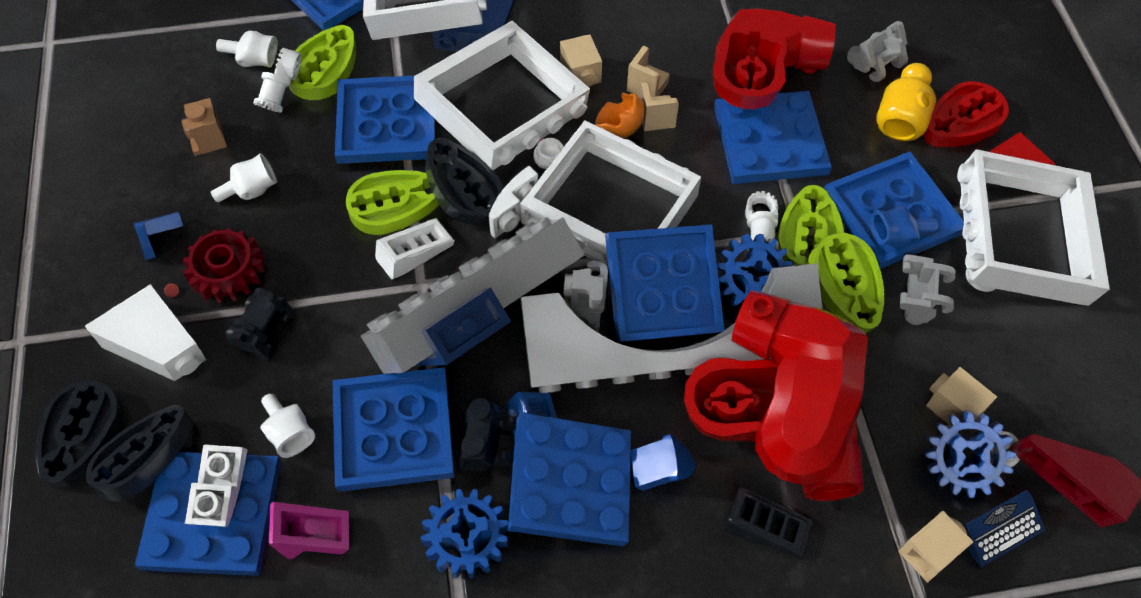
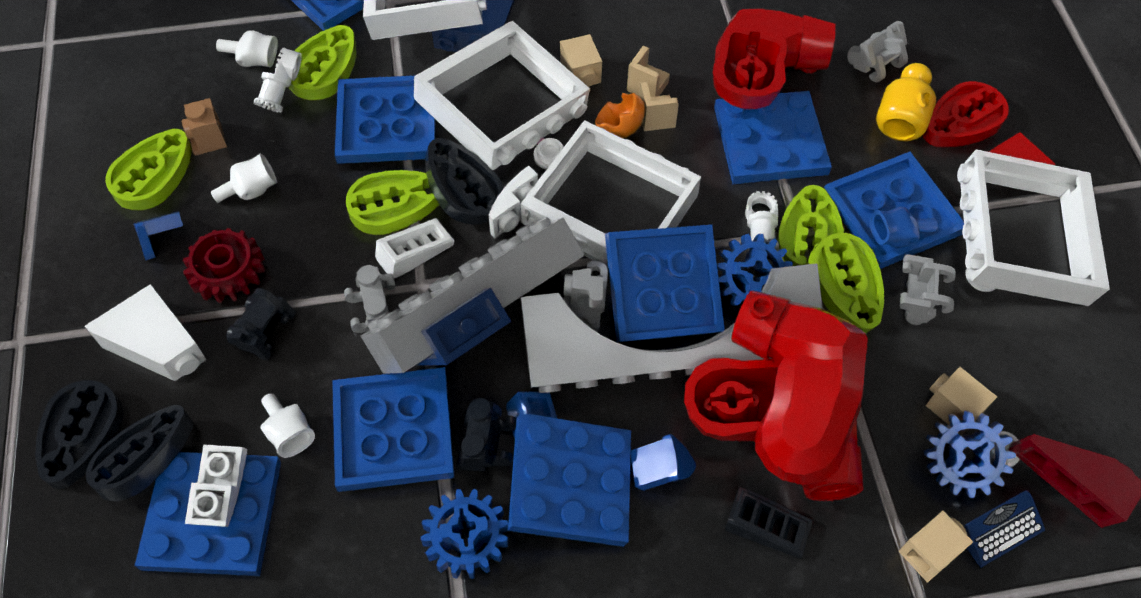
coral piece [164,283,179,297] -> none
dark pink slope [269,502,349,559] -> none
none -> lime piece [106,129,192,210]
none -> light grey piece [344,265,401,333]

